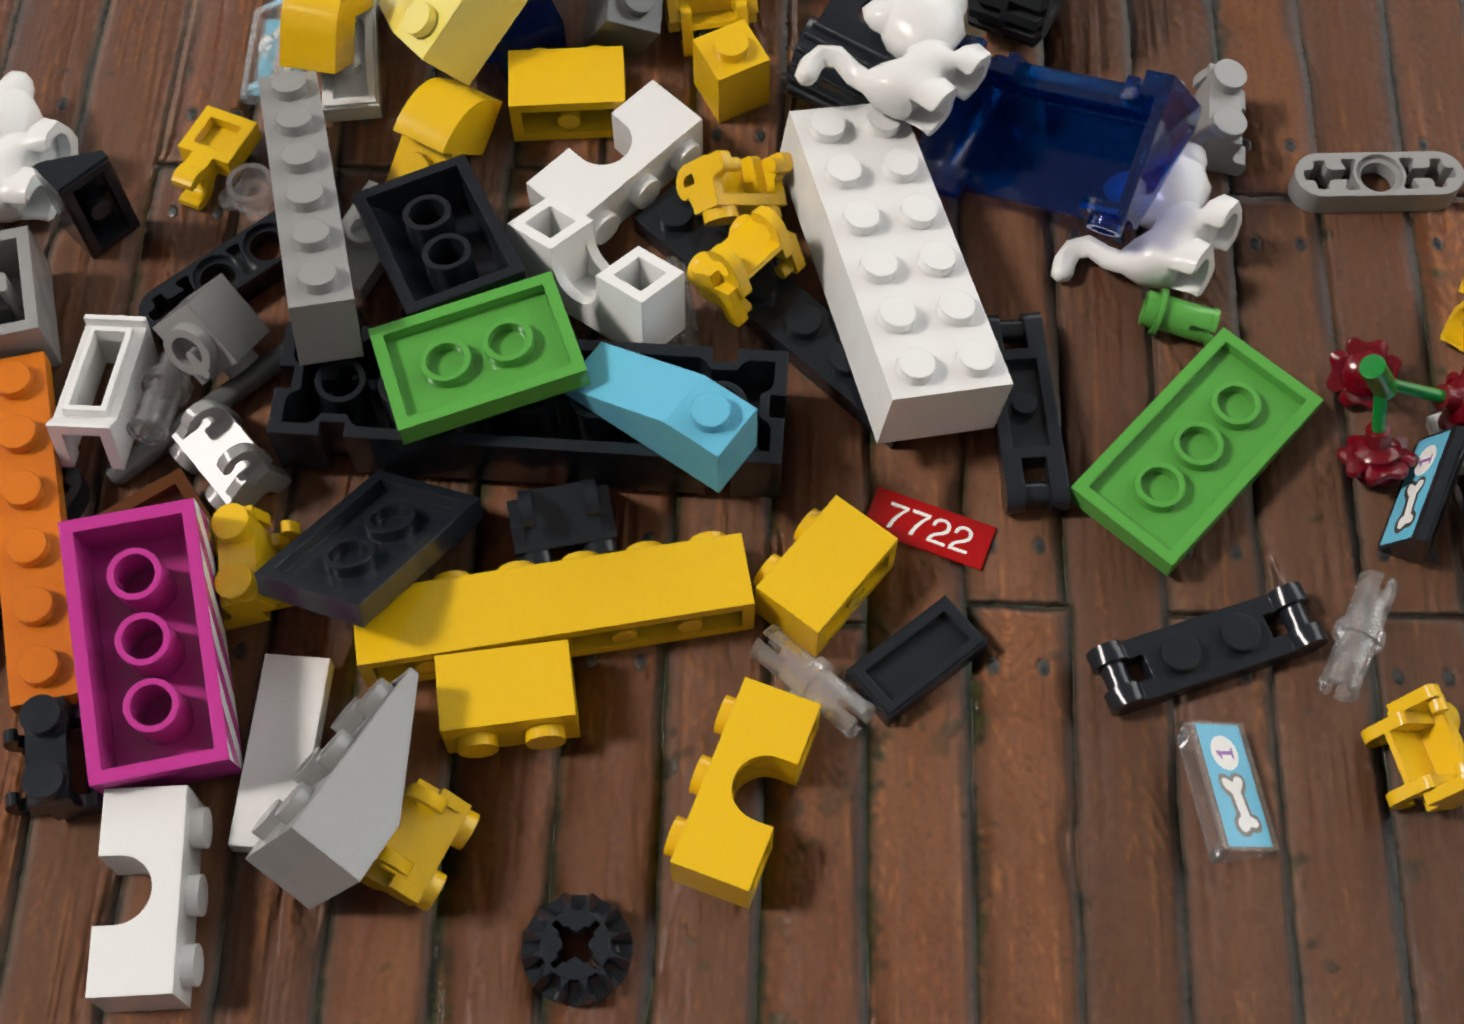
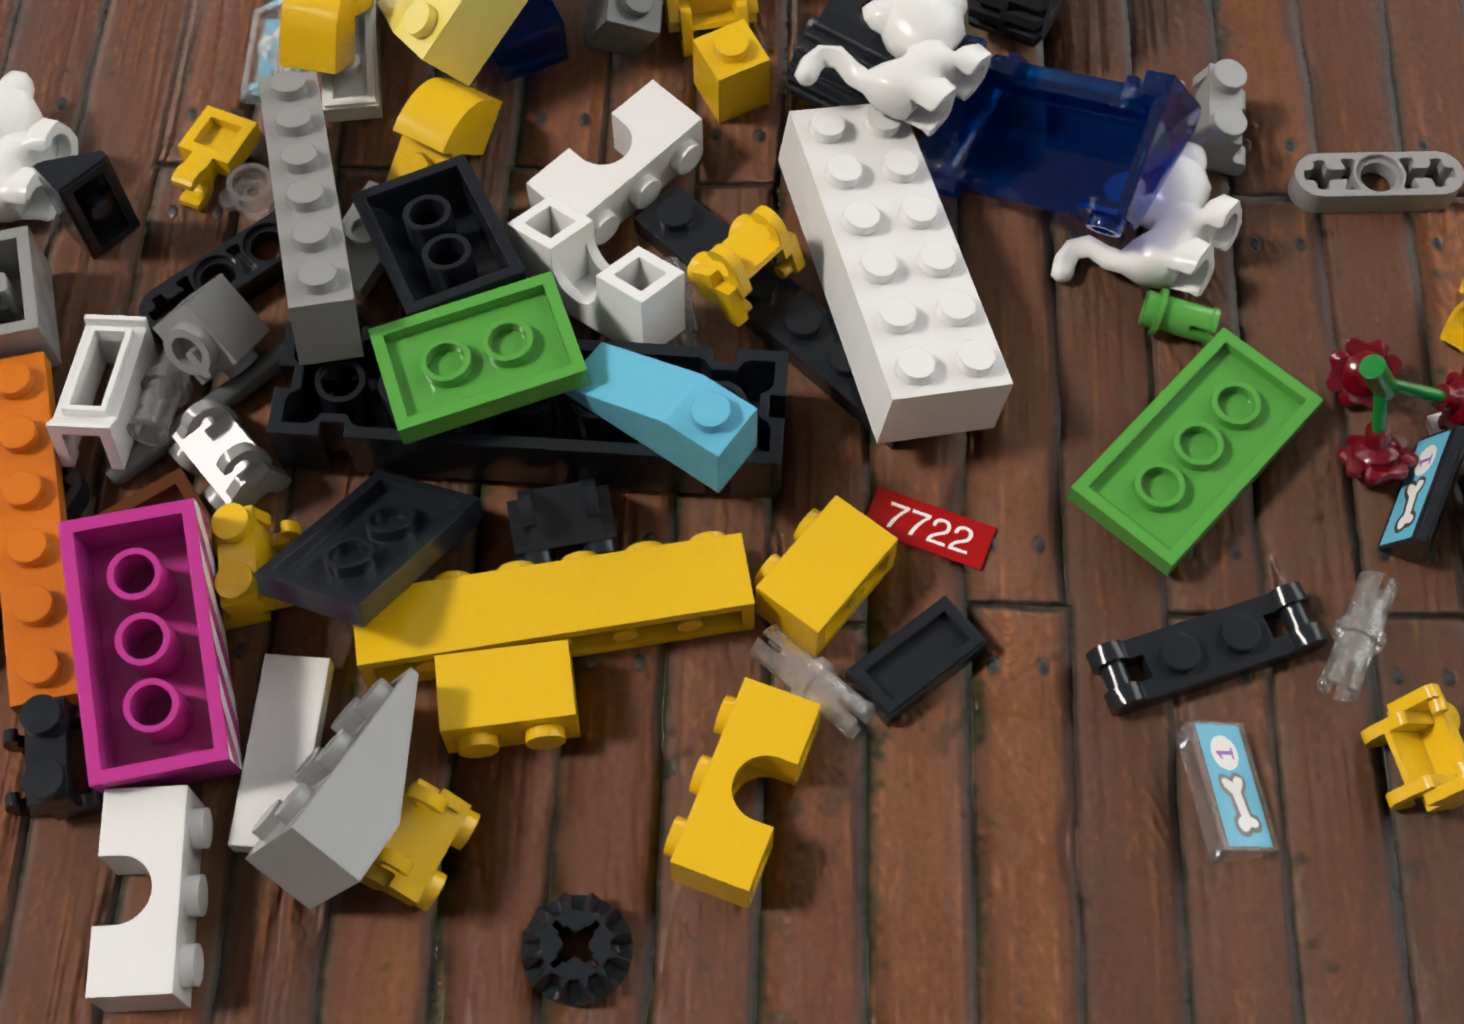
yellow brick [508,45,627,142] -> none
yellow piece [676,150,793,227] -> none
black plate [986,312,1071,515] -> none

